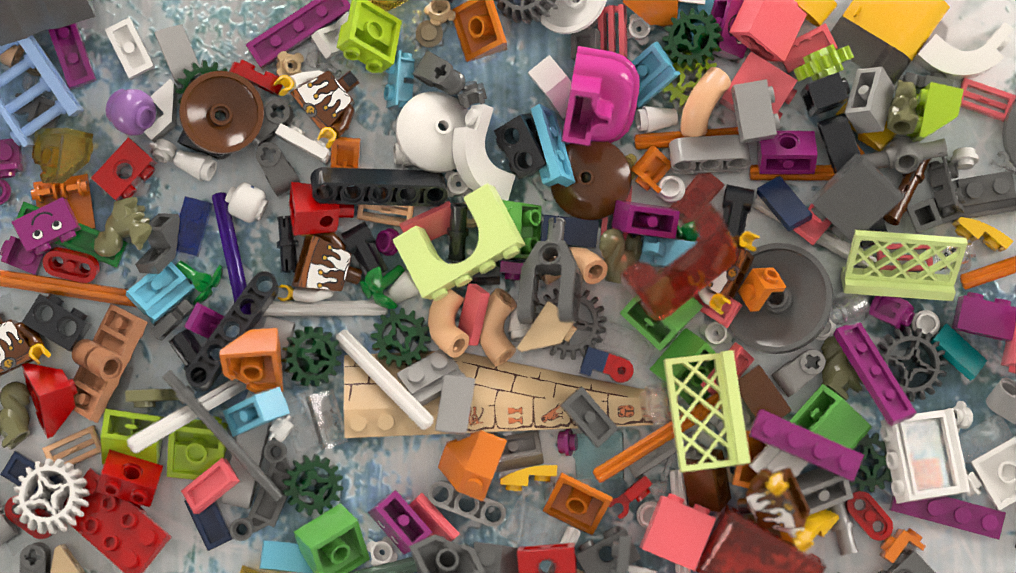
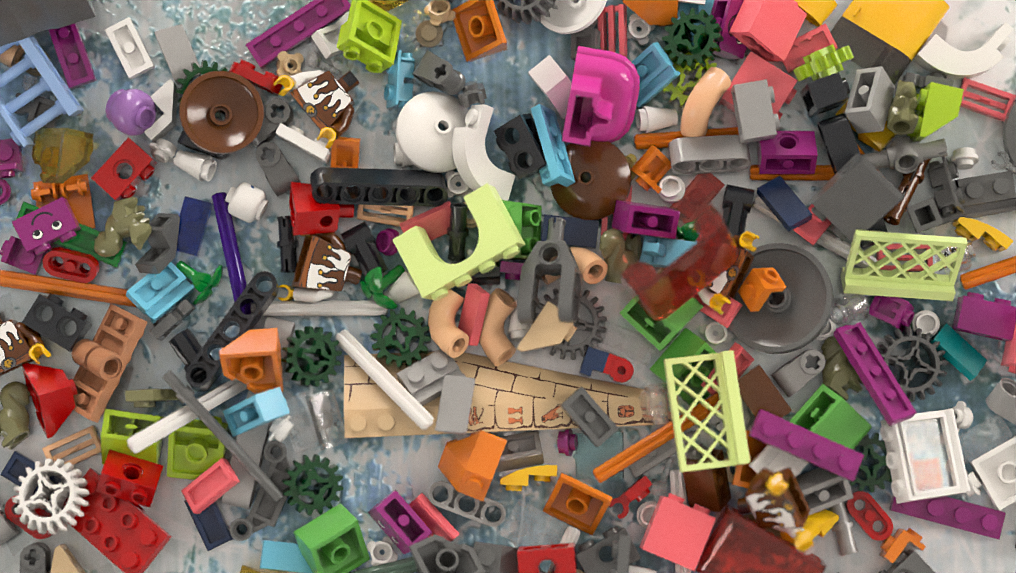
magenta bracket [184,302,225,339] -> none

